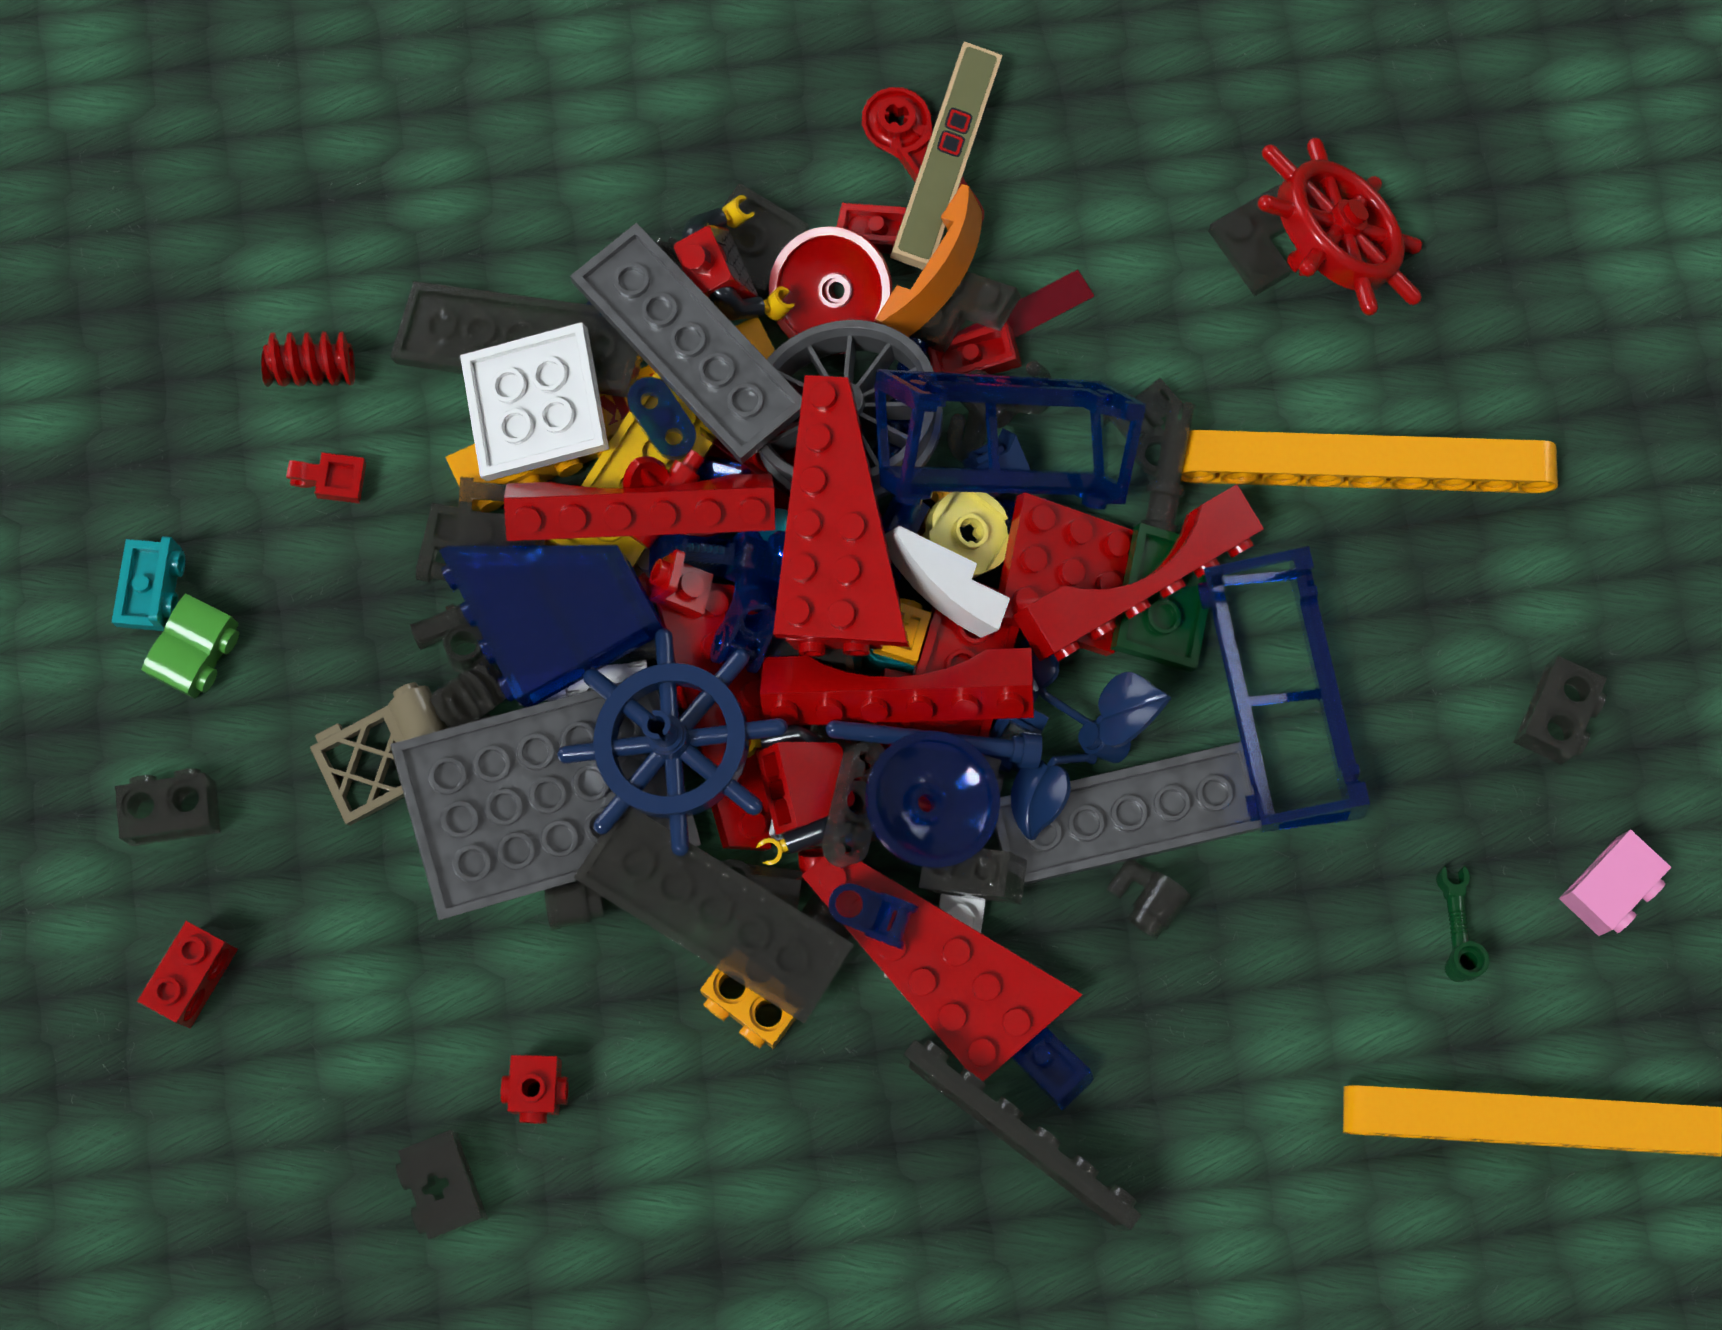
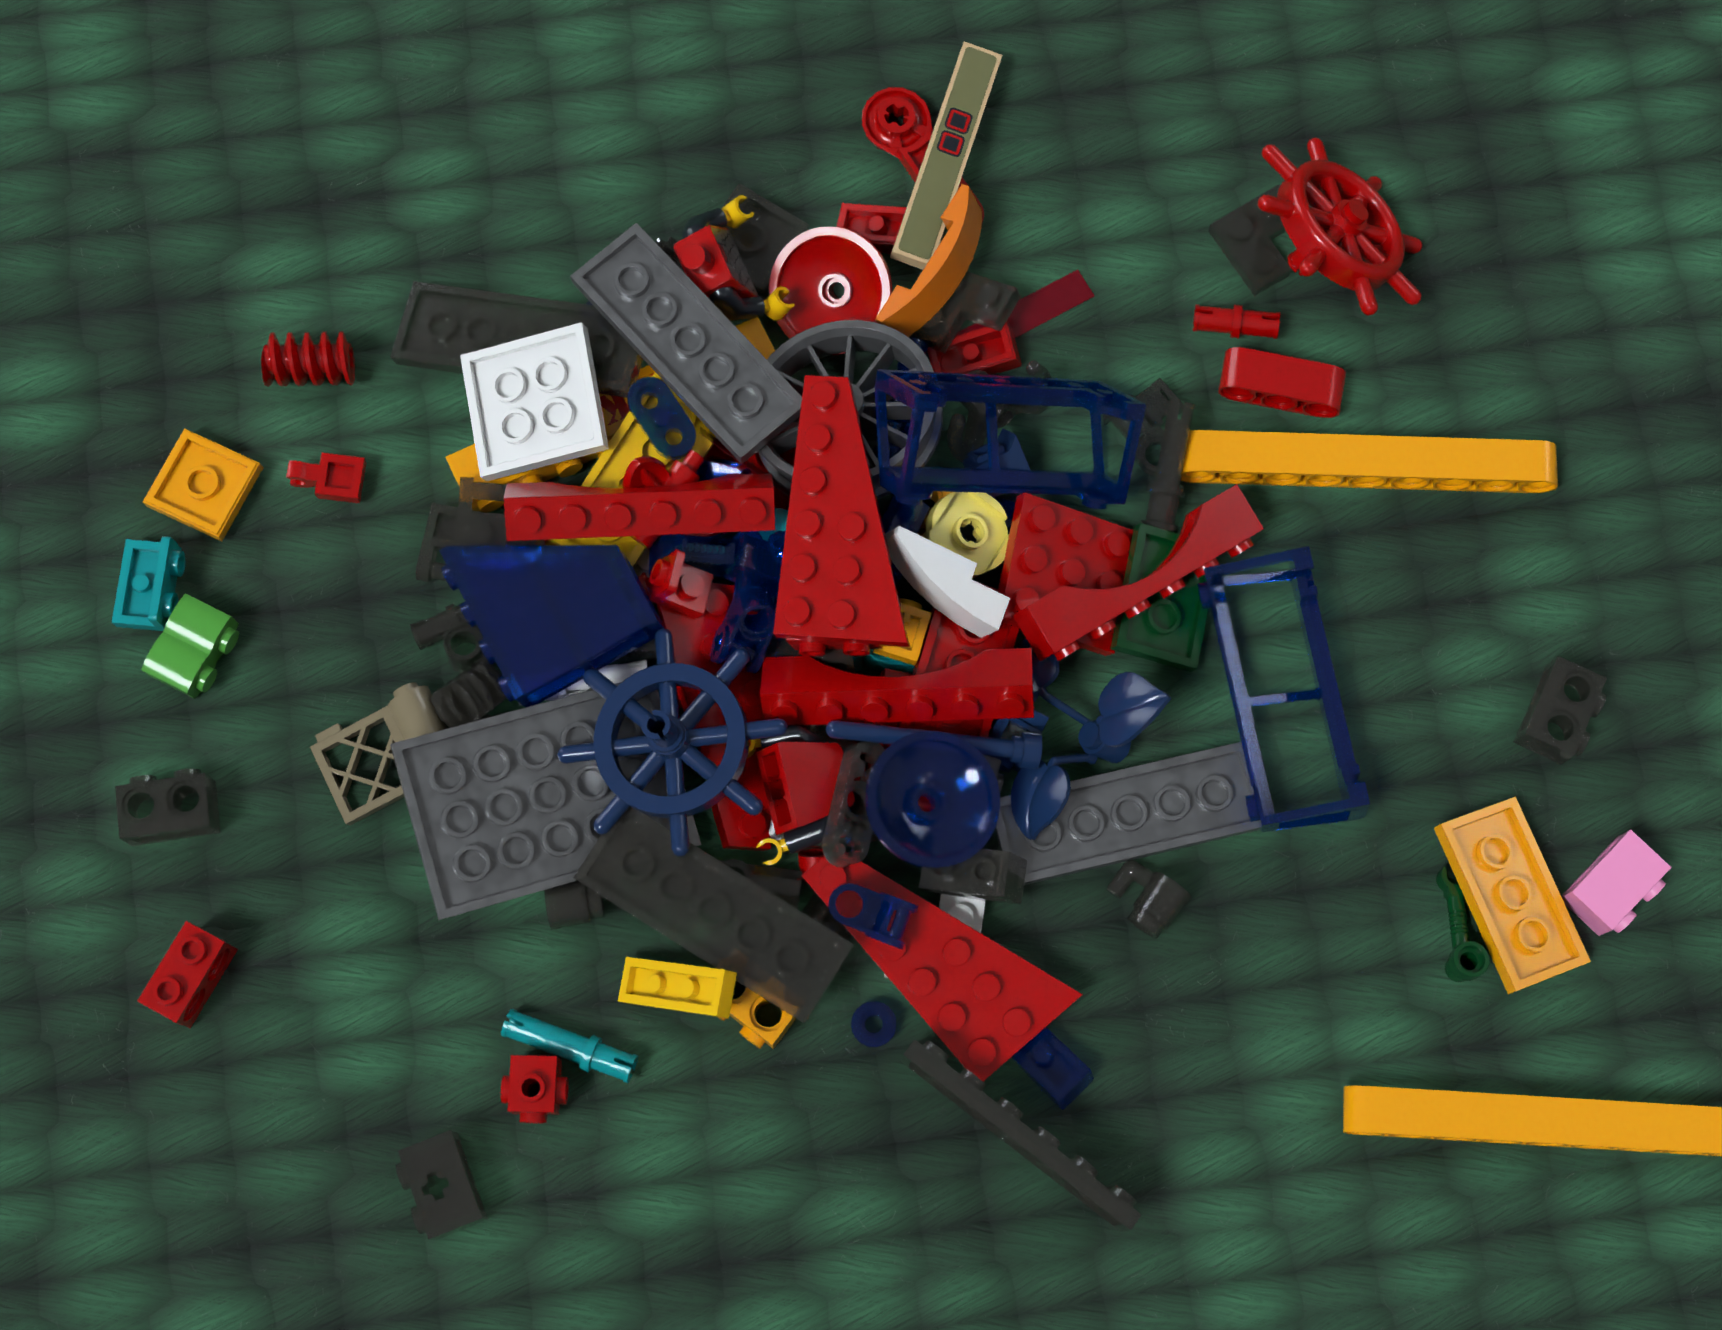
none -> light orange plate [143,428,263,541]
none -> teal pin [501,1009,639,1083]
none -> yellow plate [618,957,737,1019]
none -> clear blue plate [851,1001,896,1047]
none -> red pin [1193,304,1280,339]
none -> red beam [1218,347,1346,418]
none -> light orange plate [1434,796,1591,994]

